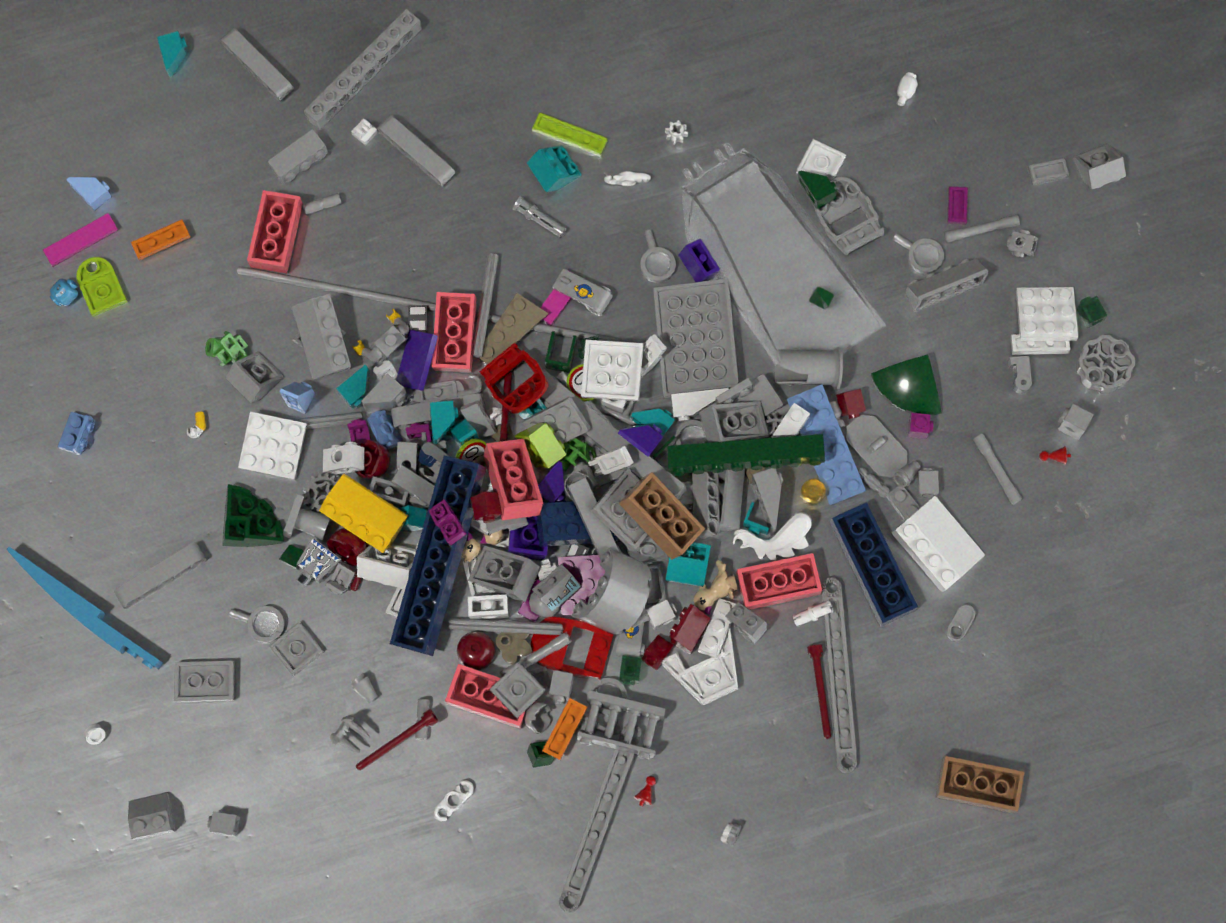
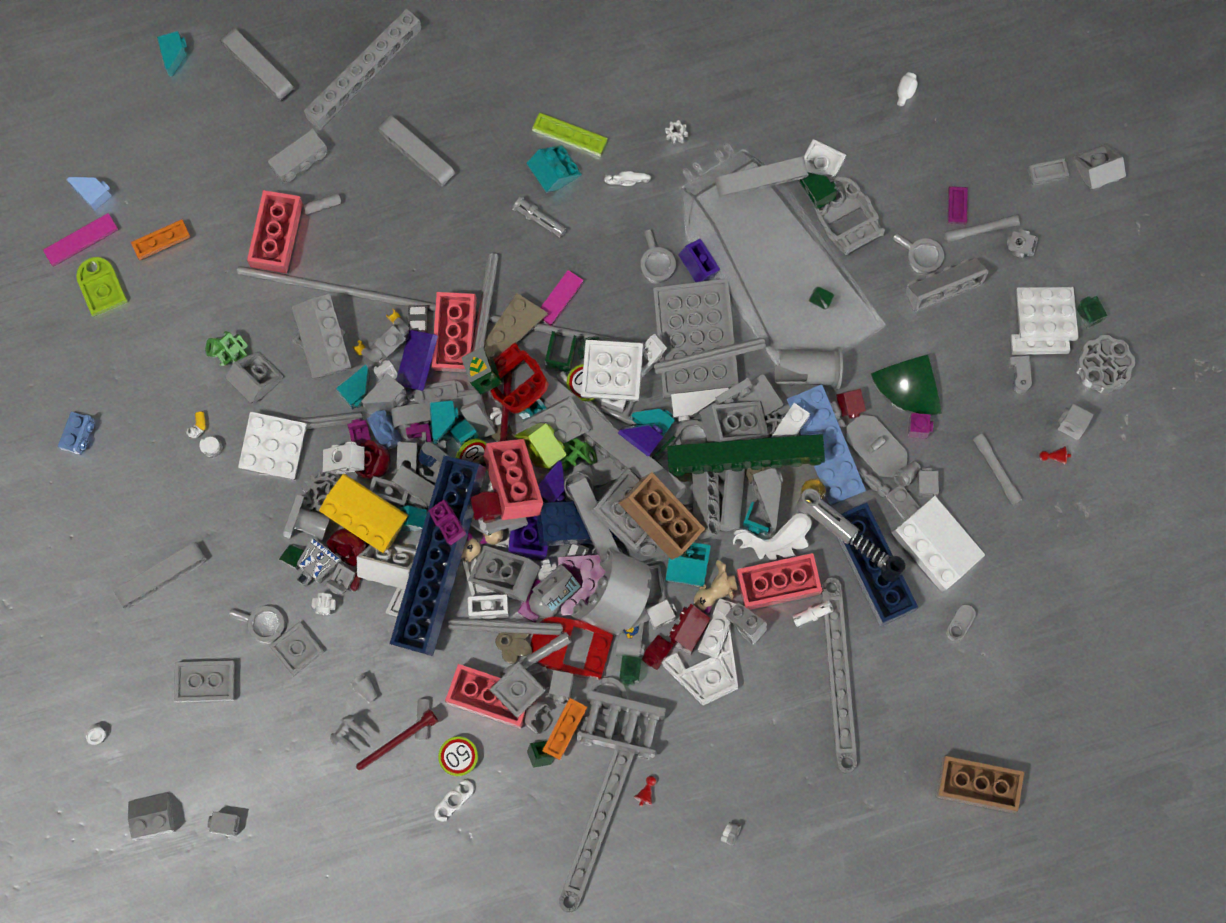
dark azure slope [7,547,163,669] -> none
dark azure head [50,279,78,307] -> none
dark green brick [222,484,284,547] -> none
light blue slope [280,382,315,414] -> none
white tile [351,119,378,145] -> none
dark red cylinder [456,631,496,671] -> none
light grey door [552,269,613,316] -> none
white hinge [588,446,634,476] -> none
dark red piece [807,644,831,739] -> none
none -> white piece [199,436,223,458]
none -> white gear [311,593,336,615]
none -> piece [438,737,478,776]
none -> piece [462,347,502,395]
none -> light grey axle [654,337,766,374]
none -> light grey beam [715,157,809,198]
none -> piece [797,489,906,582]

